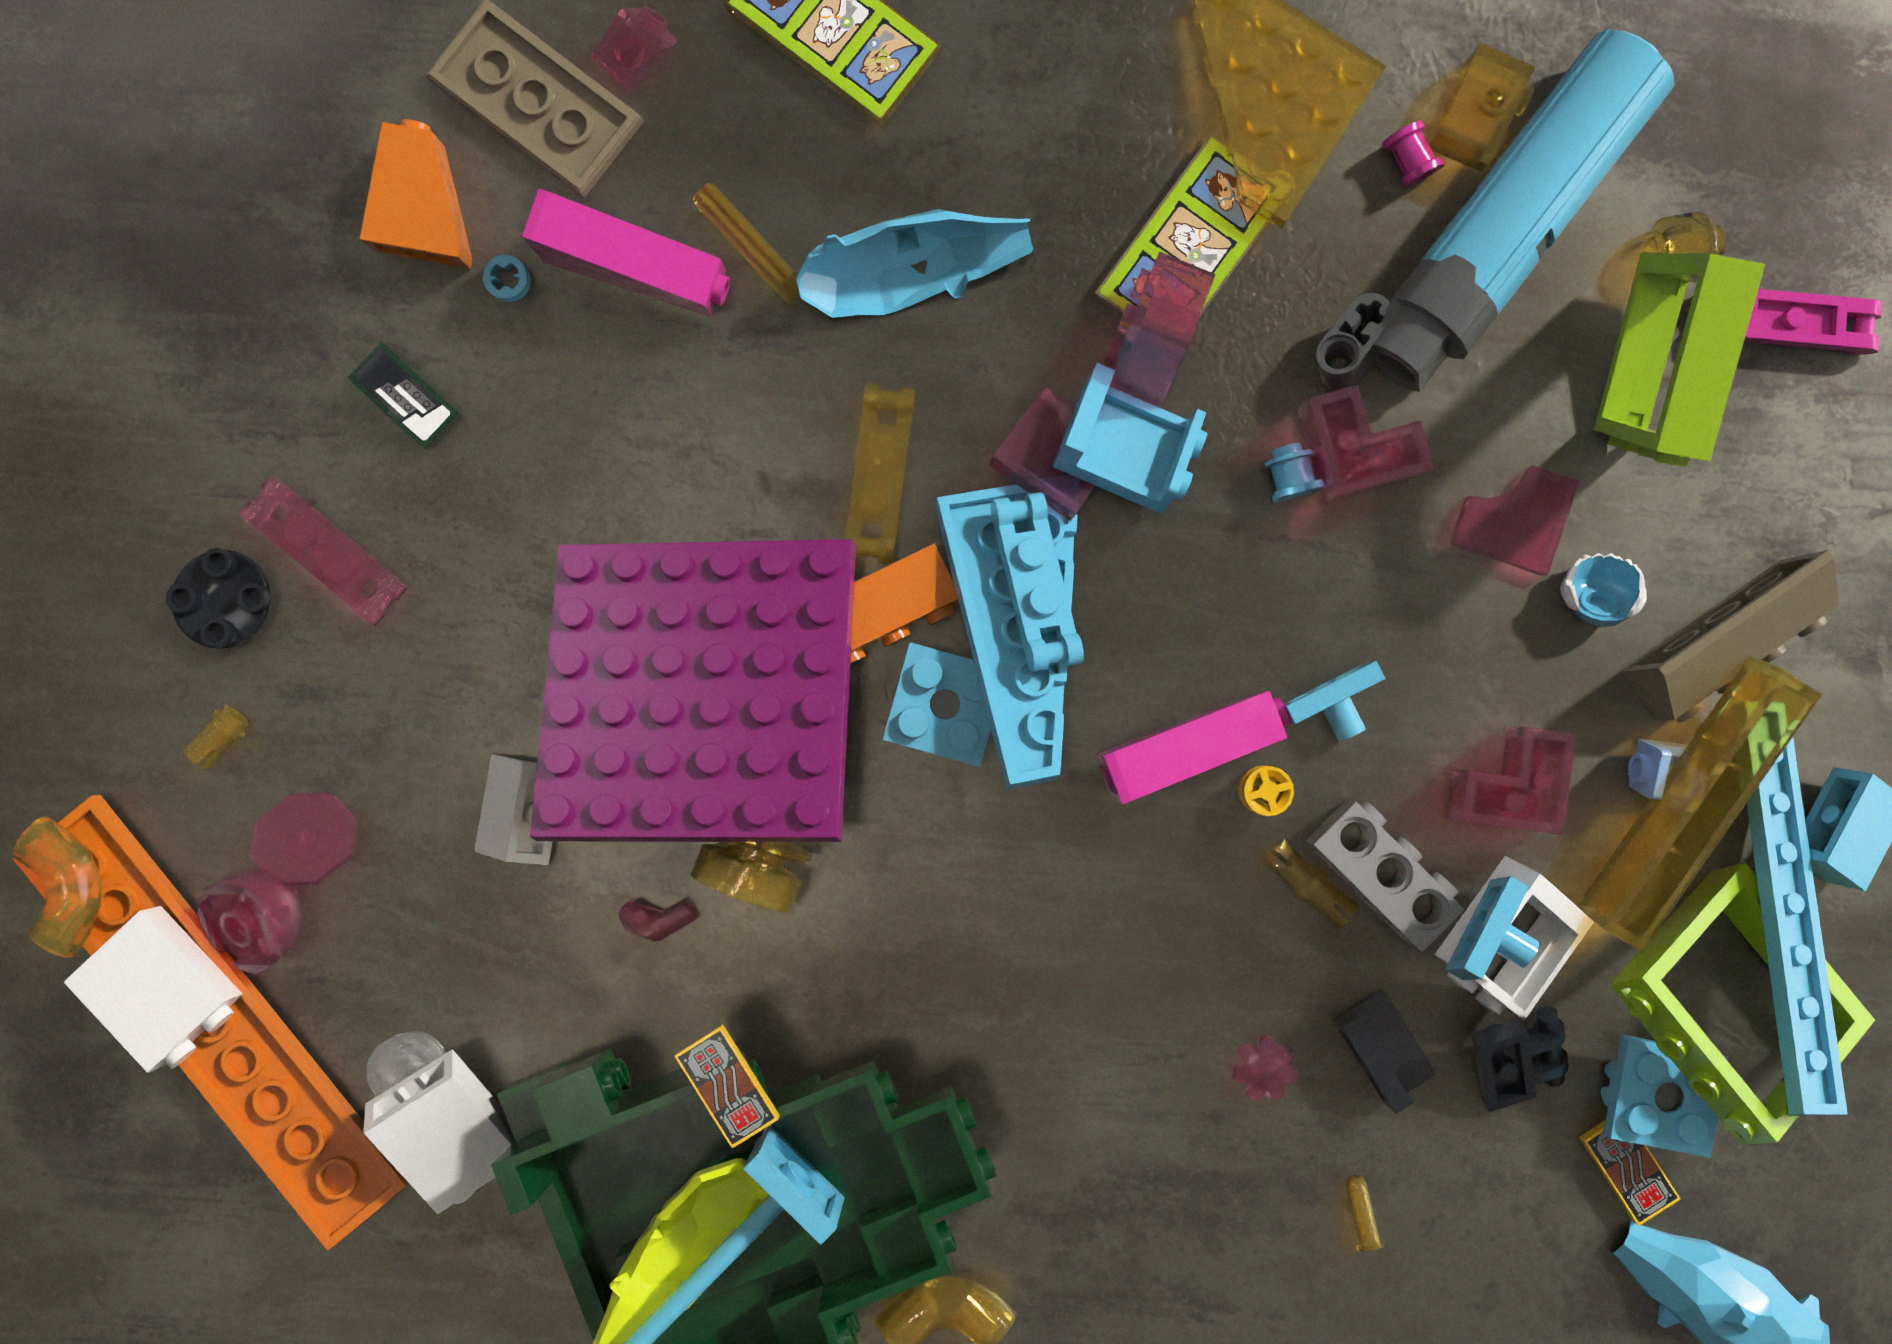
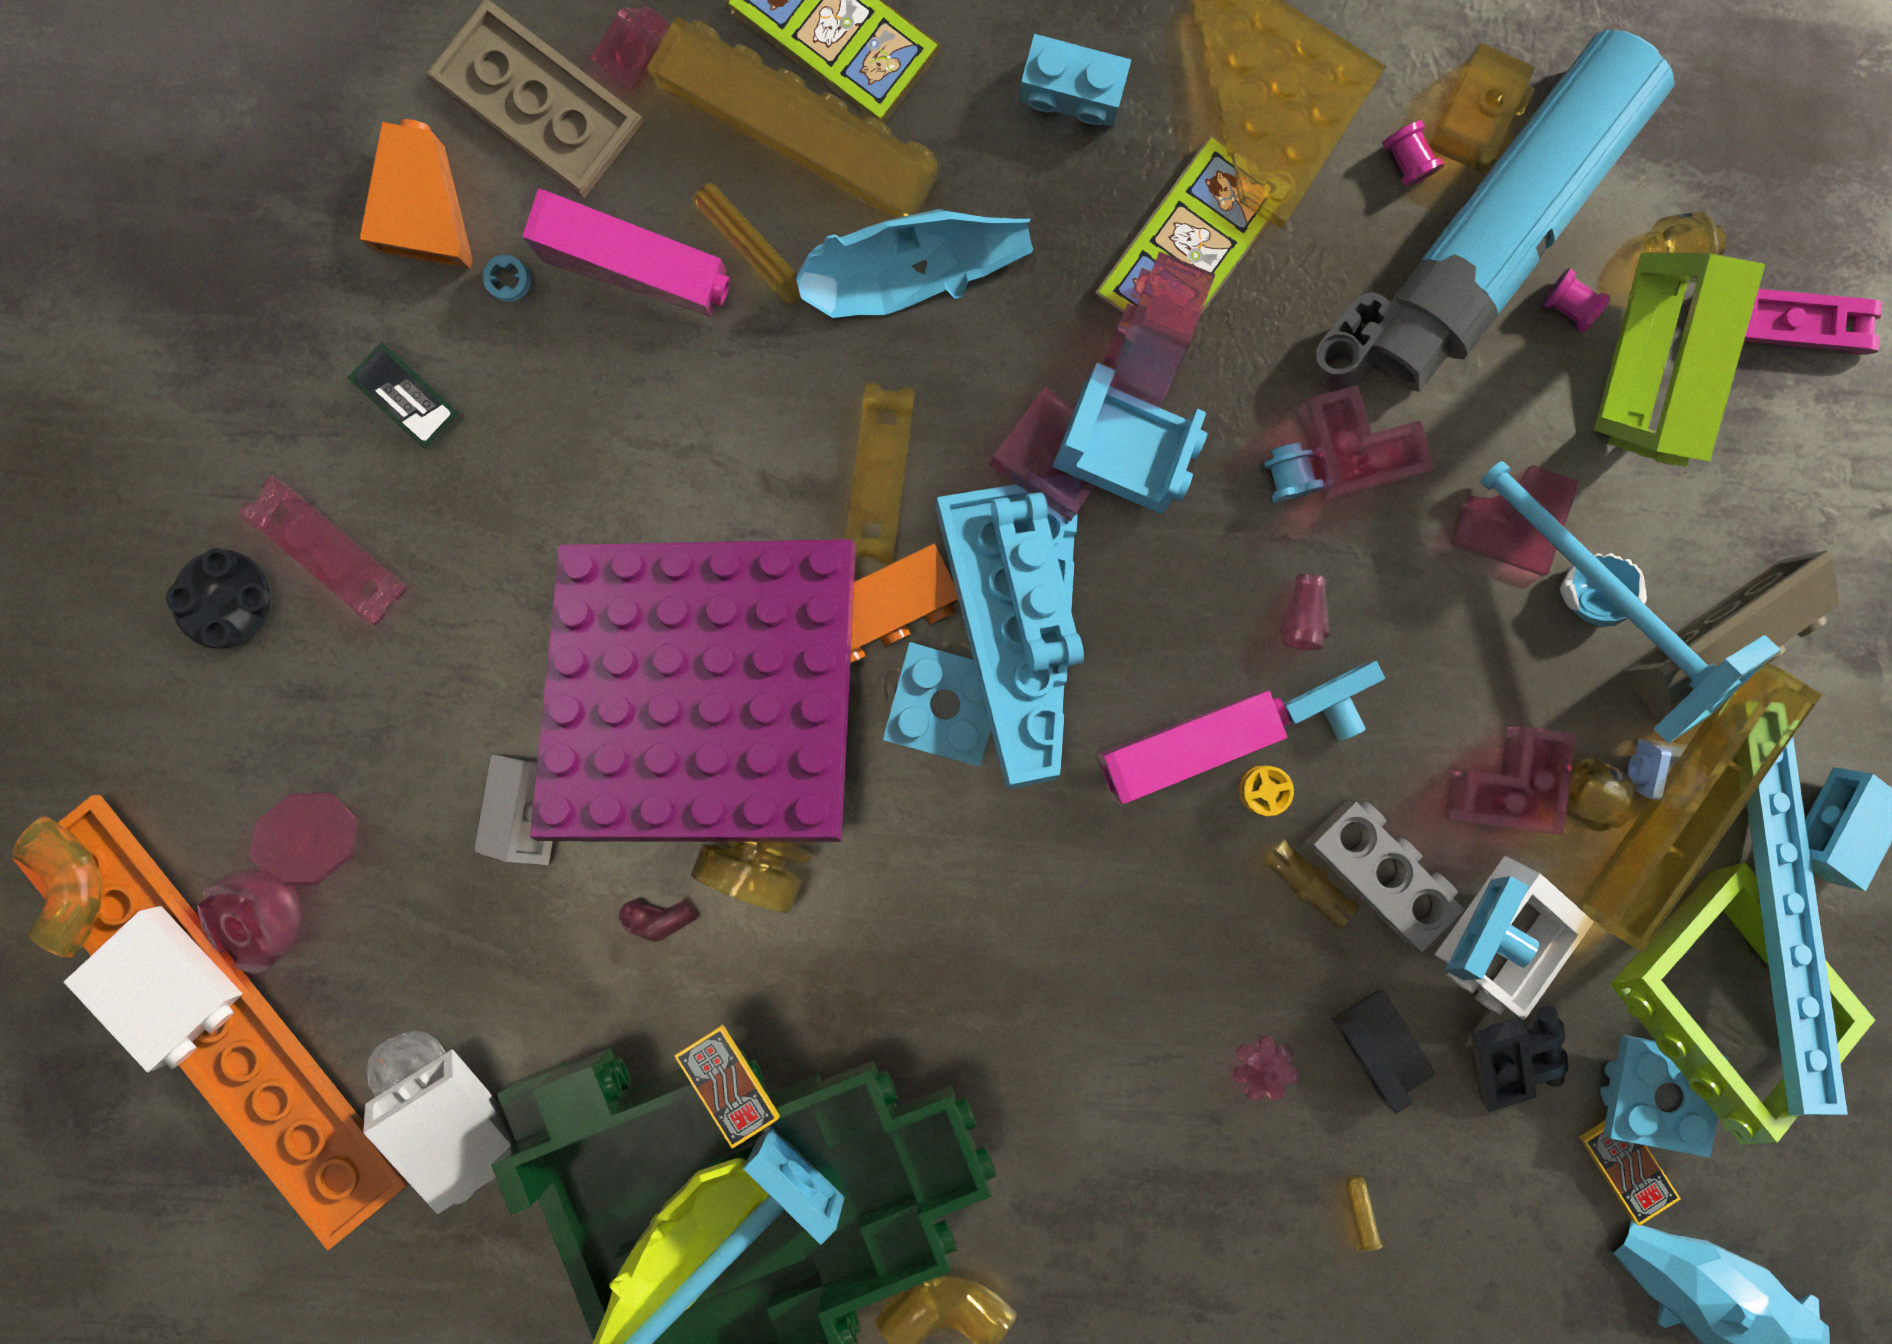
clear yellow pin [182,705,249,770] -> none
none -> clear yellow brick [647,16,938,219]
none -> medium azure brick [1019,34,1131,127]
none -> clear pink cone [1280,574,1330,650]
none -> medium azure tile [1481,461,1781,744]
none -> dark pink bush [1541,268,1610,333]
none -> clear yellow head [1556,757,1637,832]

